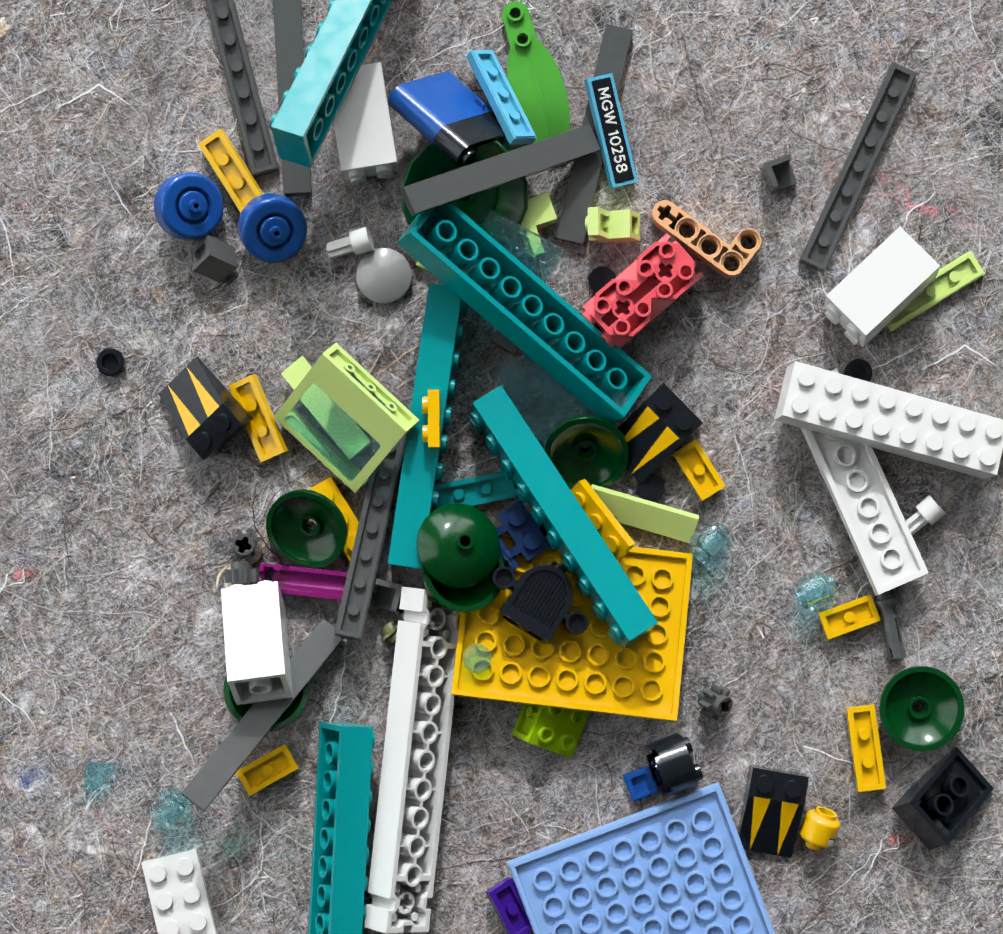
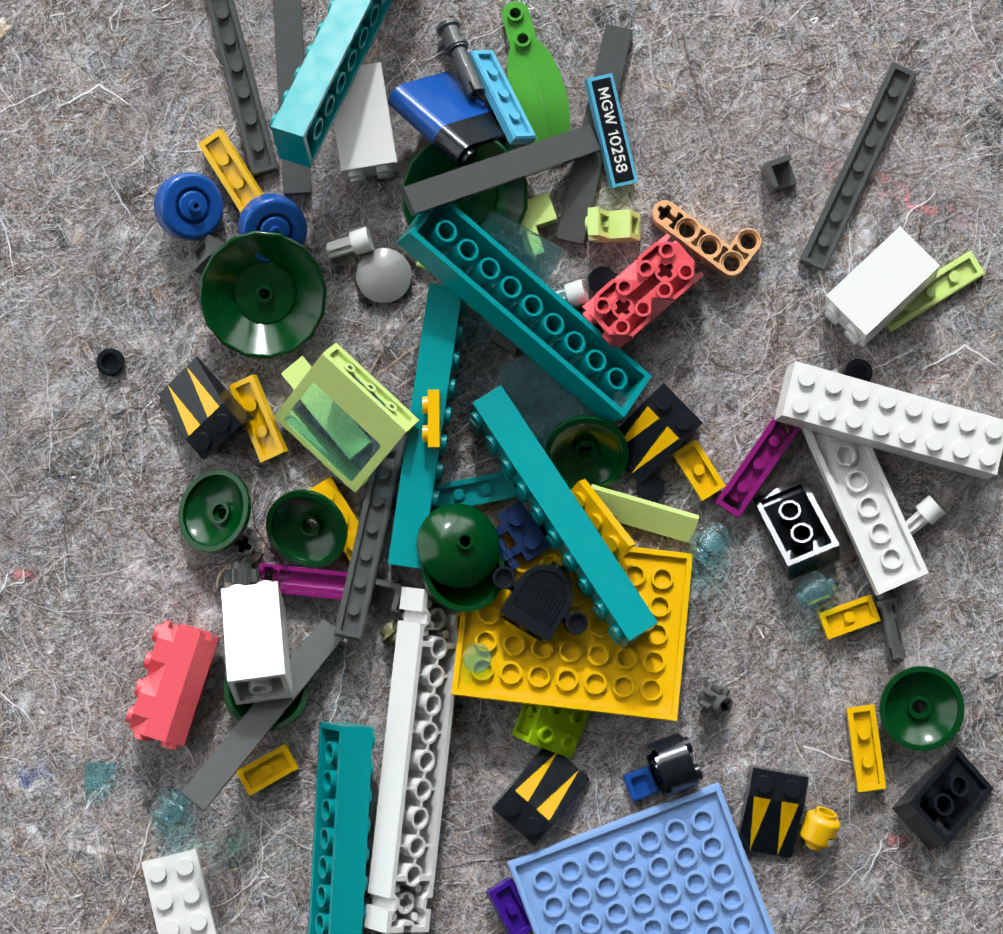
none -> coral brick [125,620,221,750]
none -> dark green dish [178,469,251,553]
none -> dark green dish [199,231,327,359]
none -> dark grey pin [436,18,485,99]
none -> black slope [492,748,589,846]
none -> white piece [556,279,589,308]
none -> magenta piece [713,412,800,519]
none -> black slope [753,477,840,581]

